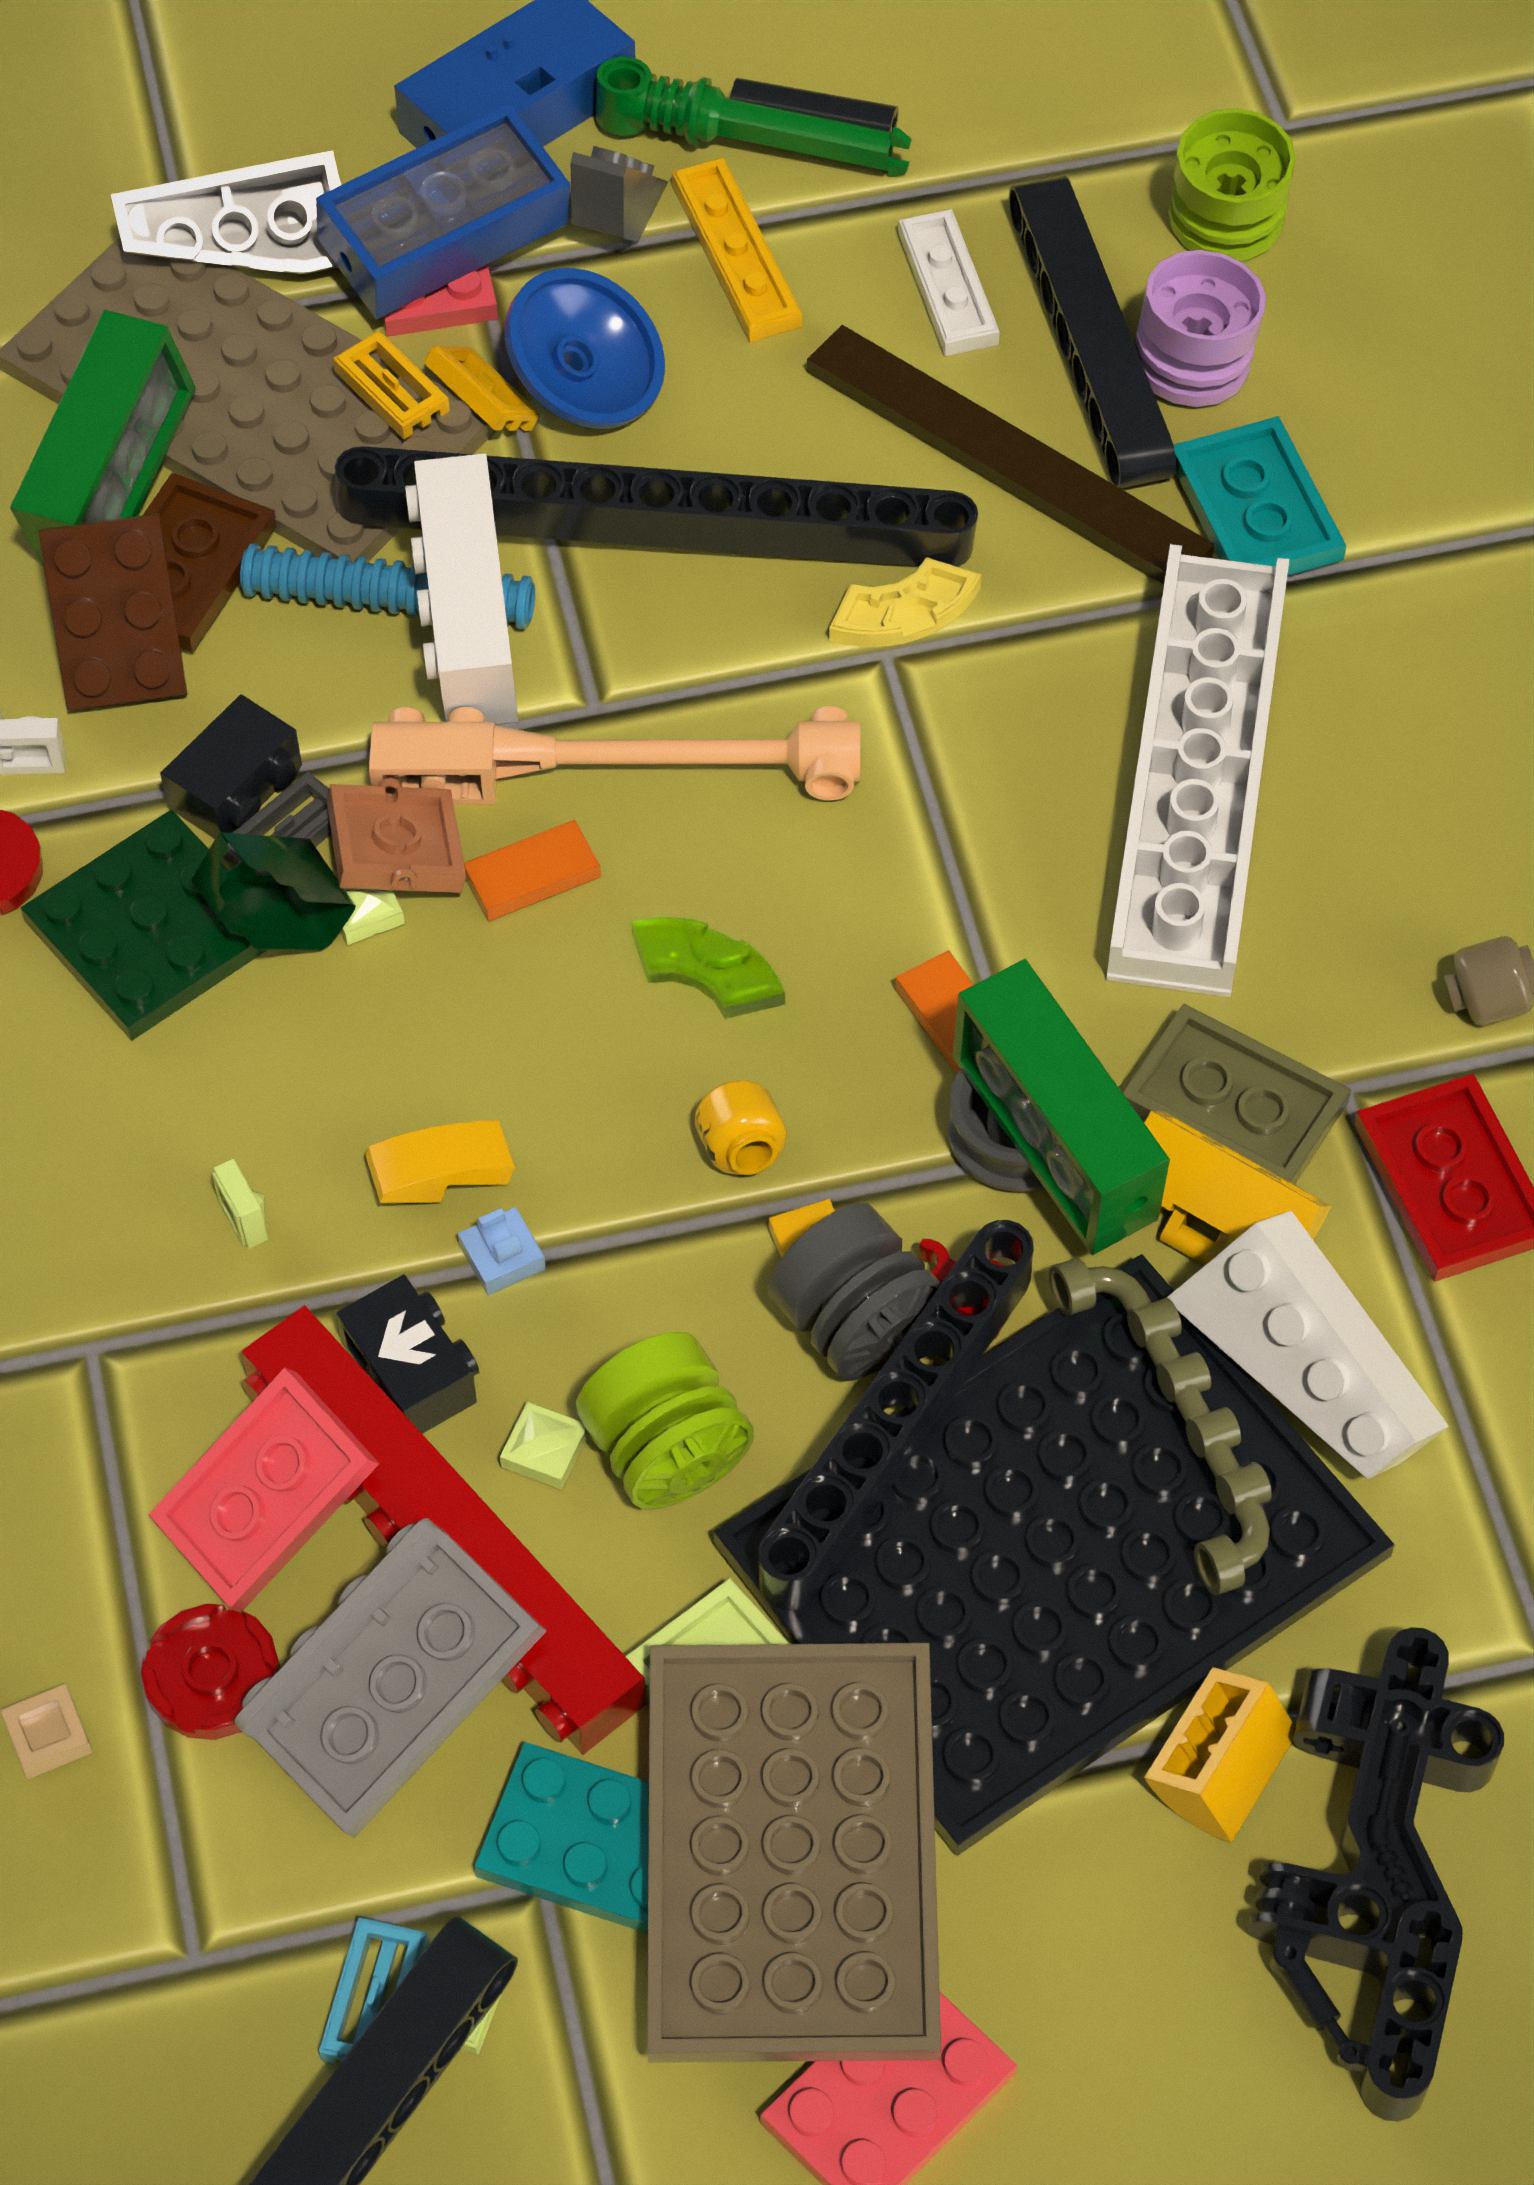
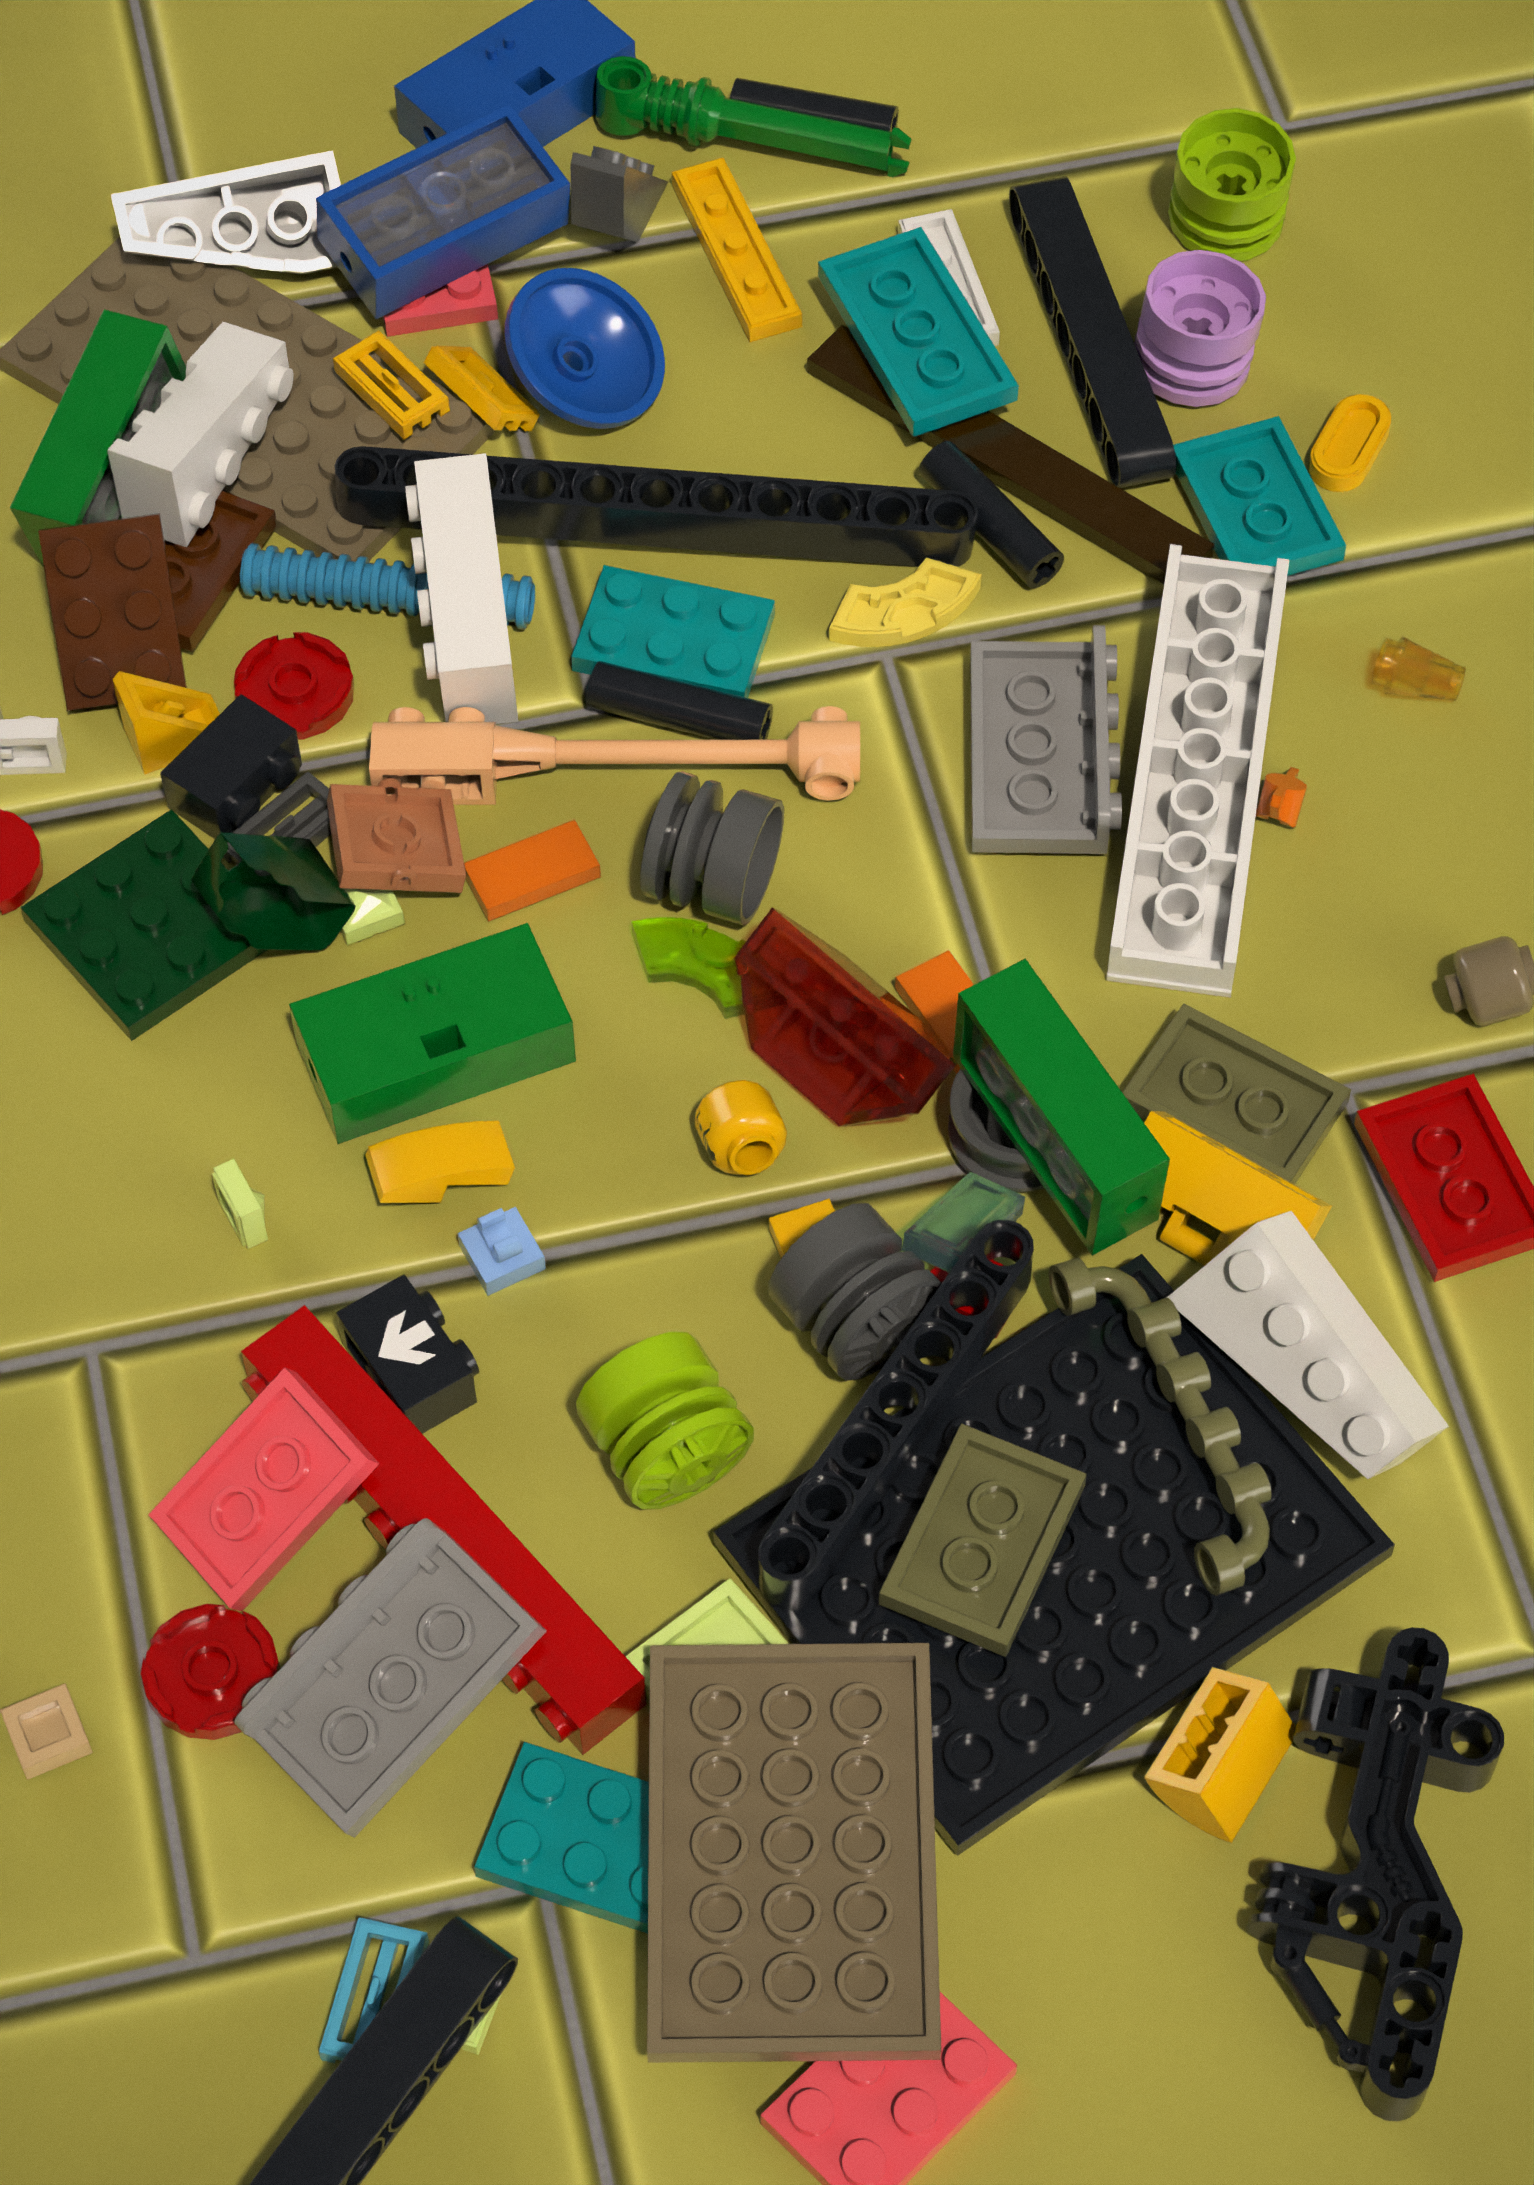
yellowish green tile [500,1402,589,1490] -> none
none -> white wedge [107,322,294,547]
none -> yellow slope [112,671,220,775]
none -> red tile [234,632,354,740]
none -> green brick [289,923,576,1144]
none -> teal plate [571,565,775,698]
none -> black piece [586,661,773,740]
none -> dark grey wheel [640,771,784,925]
none -> clear red wedge [734,908,957,1127]
none -> teal plate [818,227,1019,437]
none -> olive plate [879,1423,1087,1657]
none -> clear light blue tile [902,1172,1025,1273]
none -> black piece [919,441,1064,588]
none -> light grey bracket [970,625,1122,854]
none -> orange piece [1256,767,1307,827]
none -> yellow tile [1309,394,1391,492]
none -> clear yellow cone [1372,636,1466,701]

